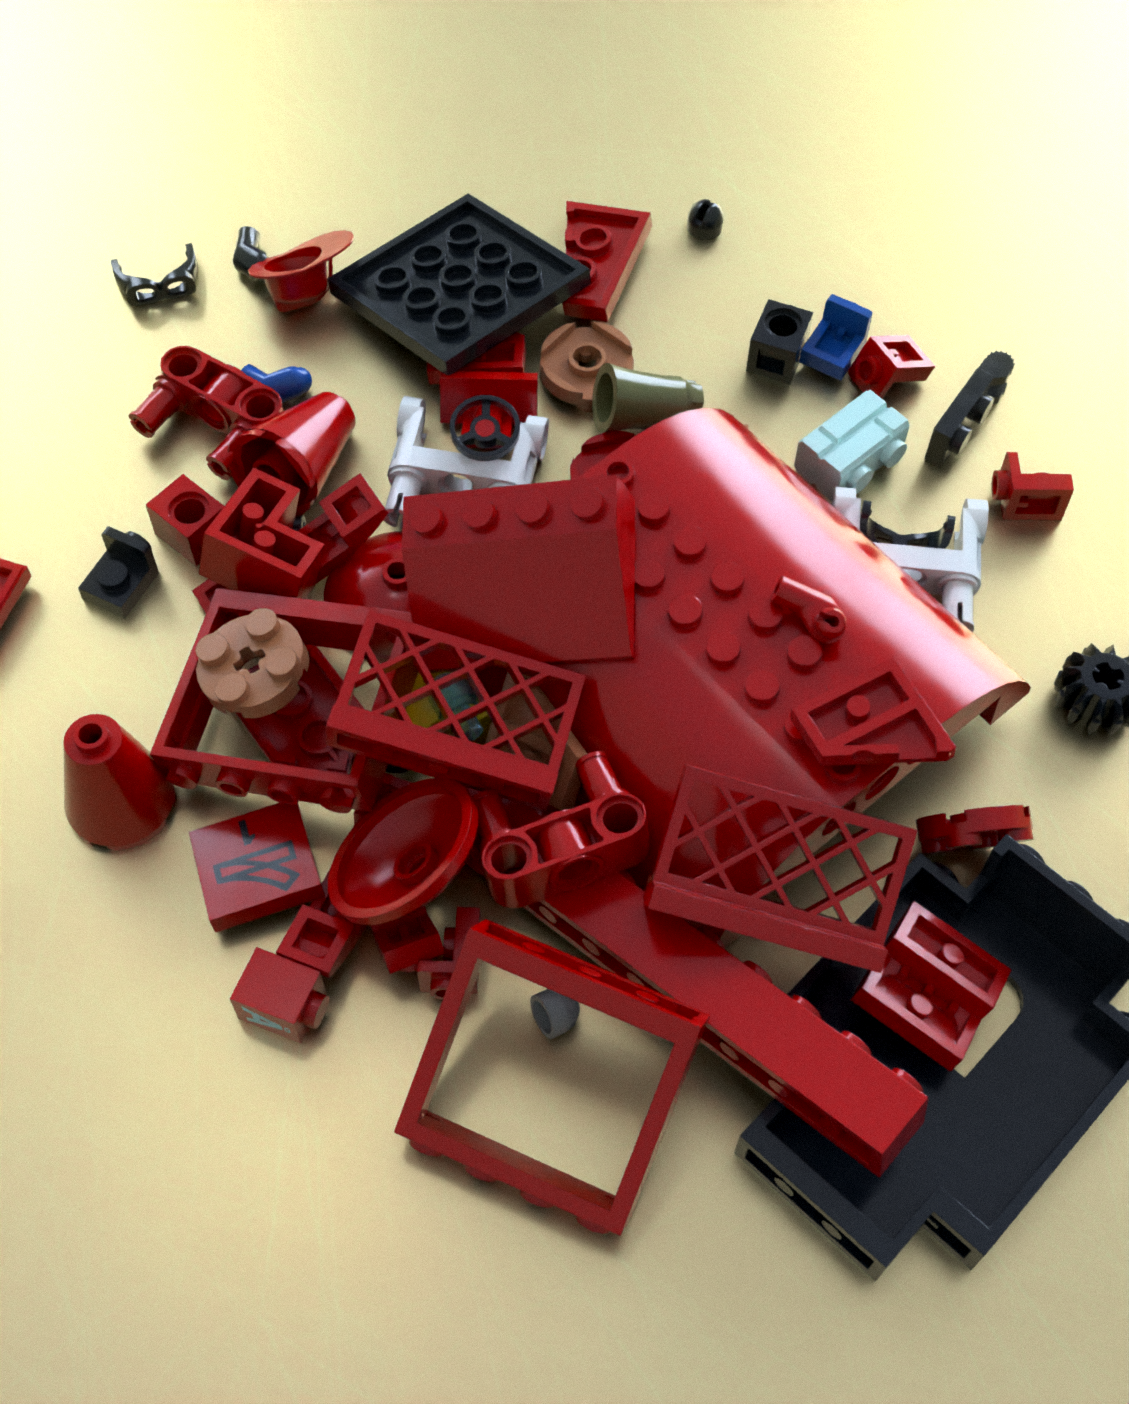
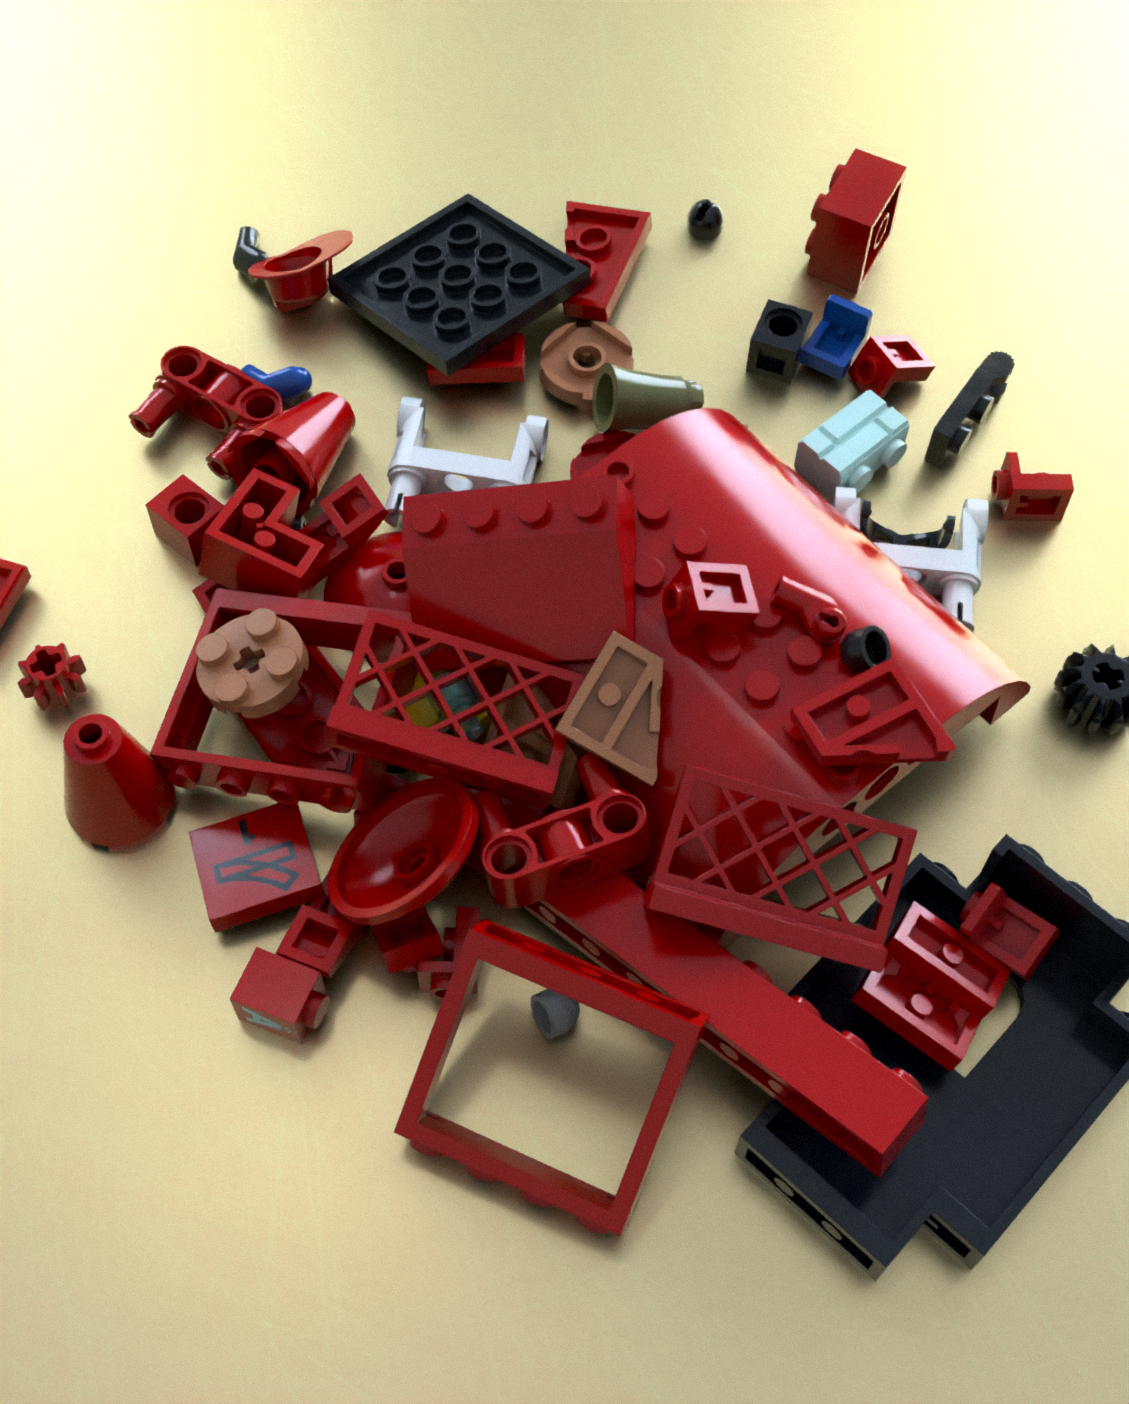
black bracket [78,526,159,619] -> none
black cap [110,243,198,306] -> none
red piece [440,371,538,461] -> none
red plate [916,805,1034,854] -> none
none -> red gear [17,643,87,711]
none -> nougat wing [555,630,664,788]
none -> red bracket [662,561,760,639]
none -> red brick [805,148,907,294]
none -> black hinge [840,625,891,674]
none -> red bracket [959,882,1060,981]

